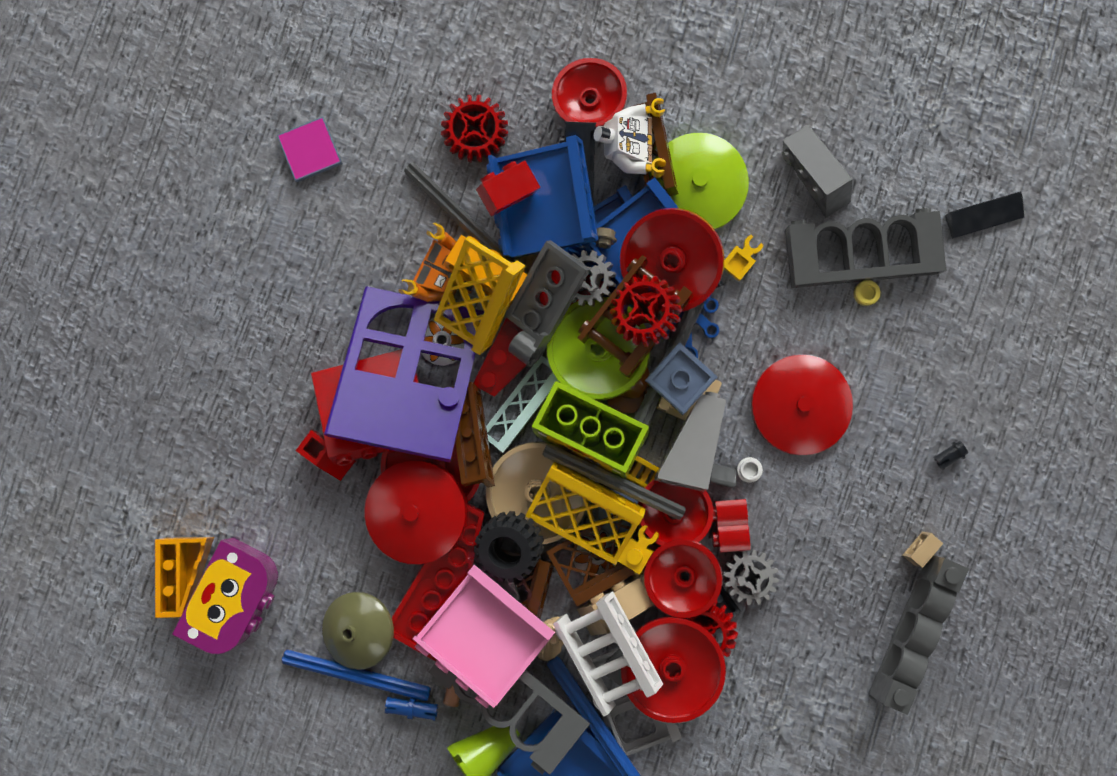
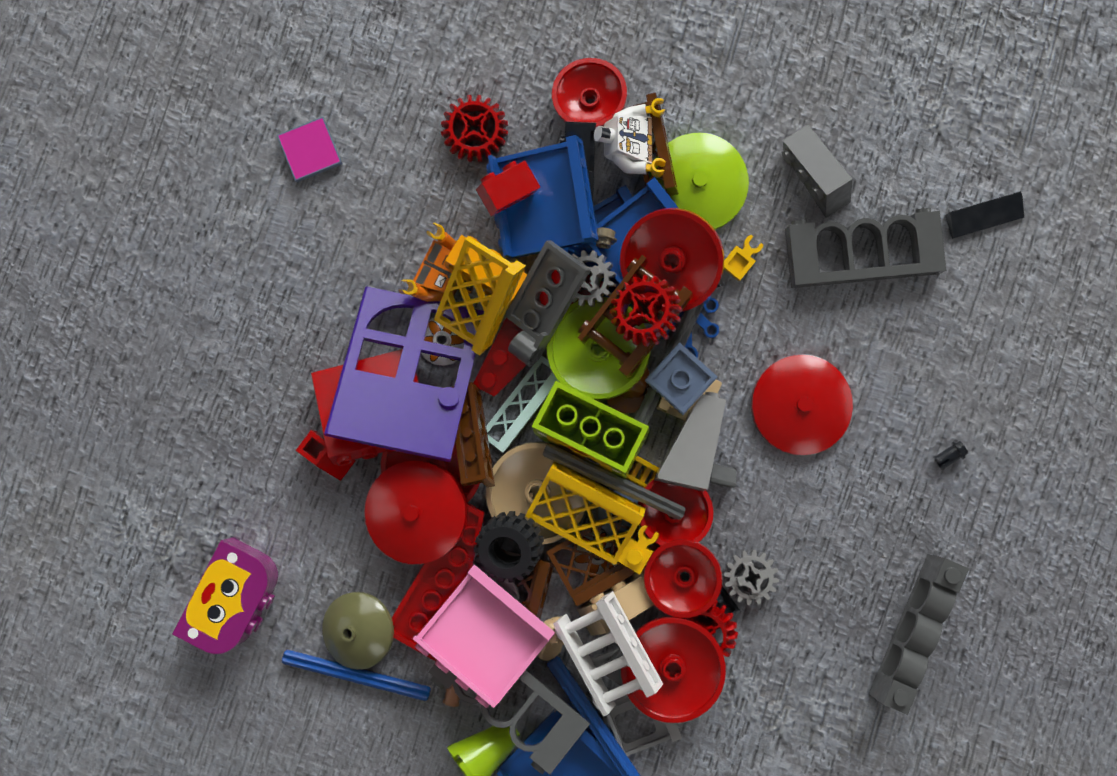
light orange wedge [155,537,214,618] -> none
blue pin [385,697,438,721] -> none
dark grey axle [404,162,515,263] -> none
red brick [712,499,751,553] -> none
white plate [737,457,763,483] -> none
light yellow tile [854,280,880,306] -> none
tan piece [902,531,943,568] -> none

